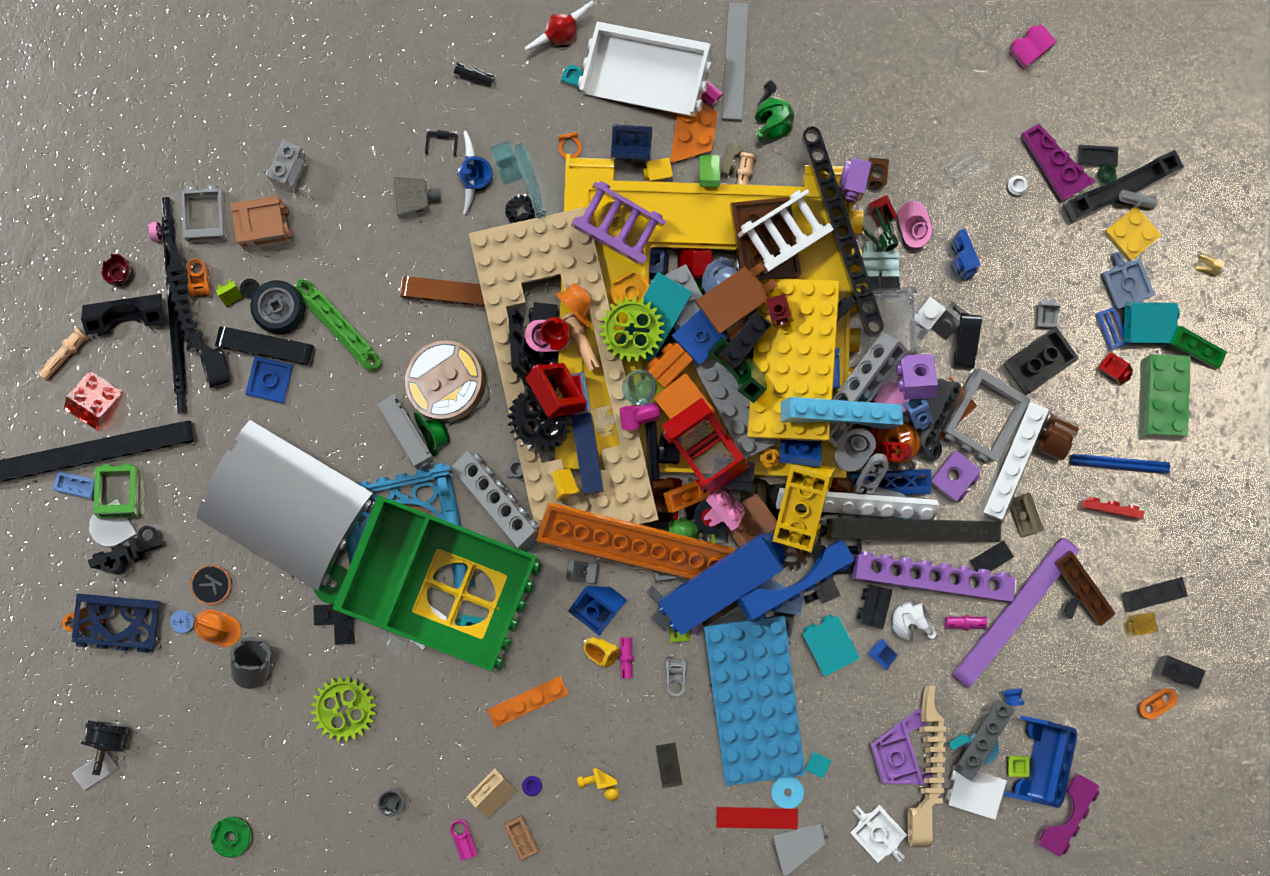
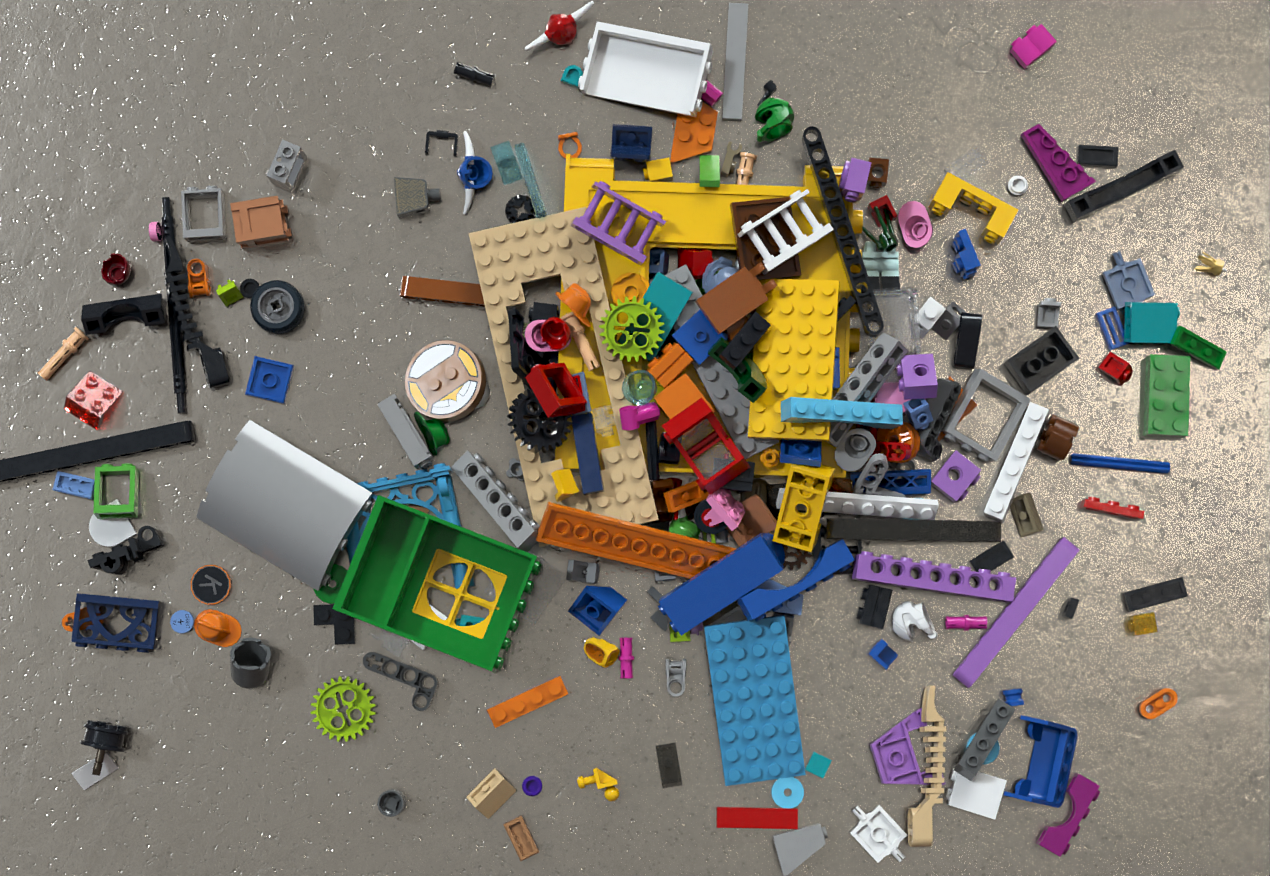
green plate [210,817,252,858] -> none
black beam [215,326,314,366] -> none
bright green plate [294,278,382,372] -> none
dark pink piece [450,818,478,861] -> none
dark red brick [765,294,794,328] -> none
teal panel [801,614,860,677] -> none
black plate [803,578,841,604] -> none
teal tile [947,734,970,750] -> none
lime plate [1008,756,1029,777] -> none
reddish brown plate [1054,551,1116,626] -> none
clear green plate [1097,165,1117,184] -> none
yellow plate [1105,207,1162,261] -> none
light grey axle [1118,190,1157,210] -> none
black brick [1156,655,1205,690] -> none
none -> dark grey beam [363,652,439,711]
none -> yellow plate [929,172,1018,245]

